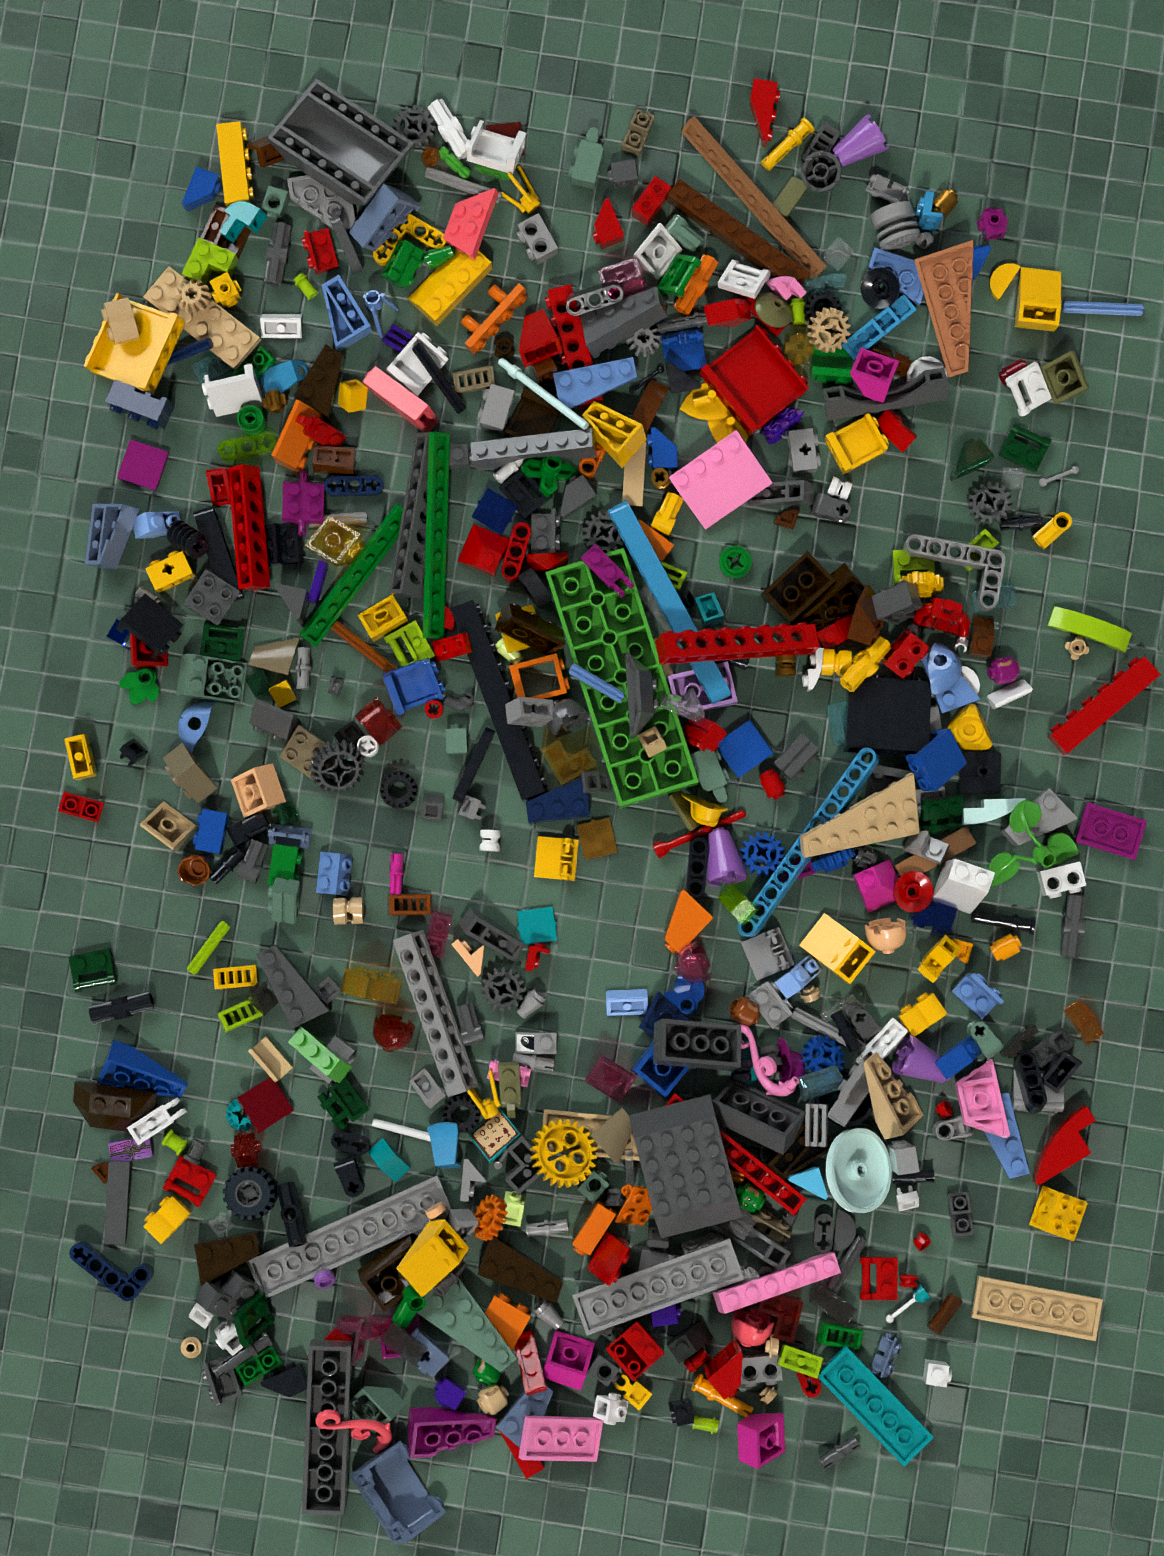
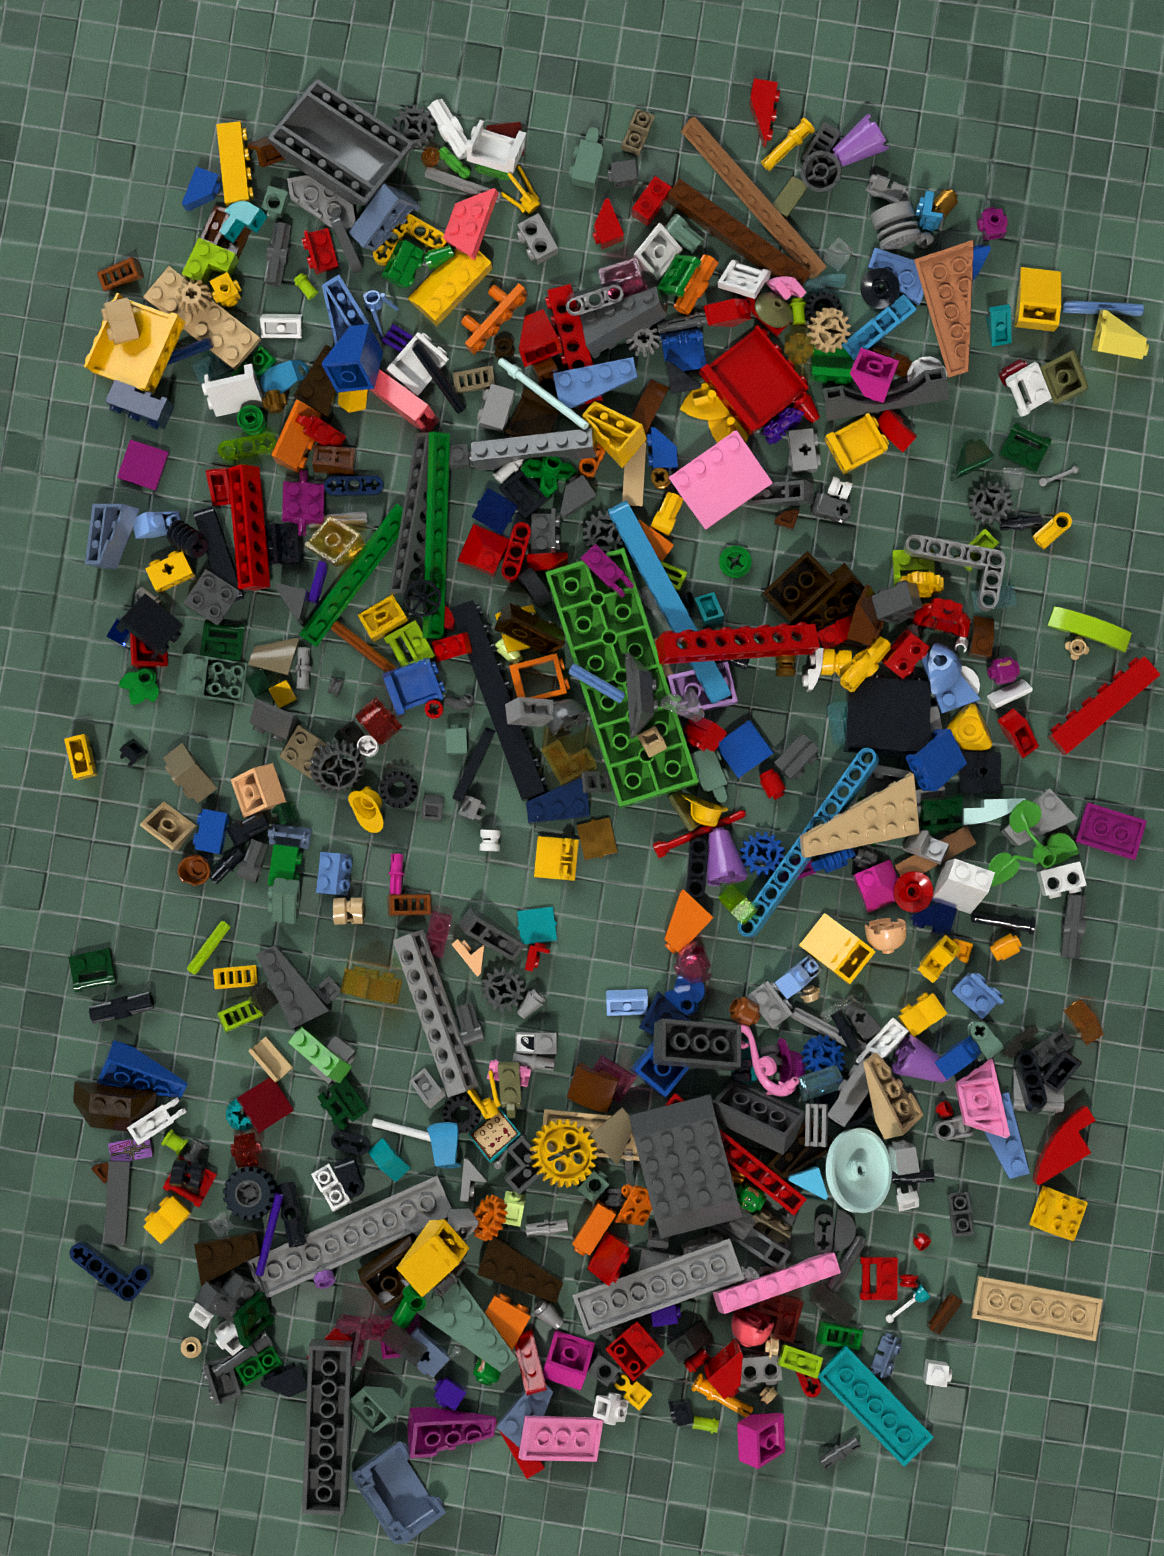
red slope [58,792,104,823] -> none
medium blue piece [177,700,216,753] -> none
coral plant [315,1409,392,1454] -> none
clear red cylinder [372,1014,415,1052] -> none
light nougat tile [425,1202,447,1219] -> none
tan head [477,1383,509,1415] -> none
black hinge [629,366,664,394] -> none
light grey hinge [741,927,795,980] -> none
yellow tile [989,263,1021,301] -> none
none -> dark orange slope [97,257,144,292]
none -> black wheel [169,1158,205,1191]
none -> dark purple bar [255,1193,284,1276]
none -> white slope [311,1164,352,1212]
none -> blue slope [322,324,383,393]
none -> yellow piece [348,786,384,833]
none -> black wheel [404,580,441,617]
none -> reddish brown slope [567,1062,619,1113]
none -> red cone [792,392,820,423]
none -> teal slope [986,304,1012,347]
none -> red slope [997,708,1039,758]
none -> light yellow slope [1091,310,1149,359]

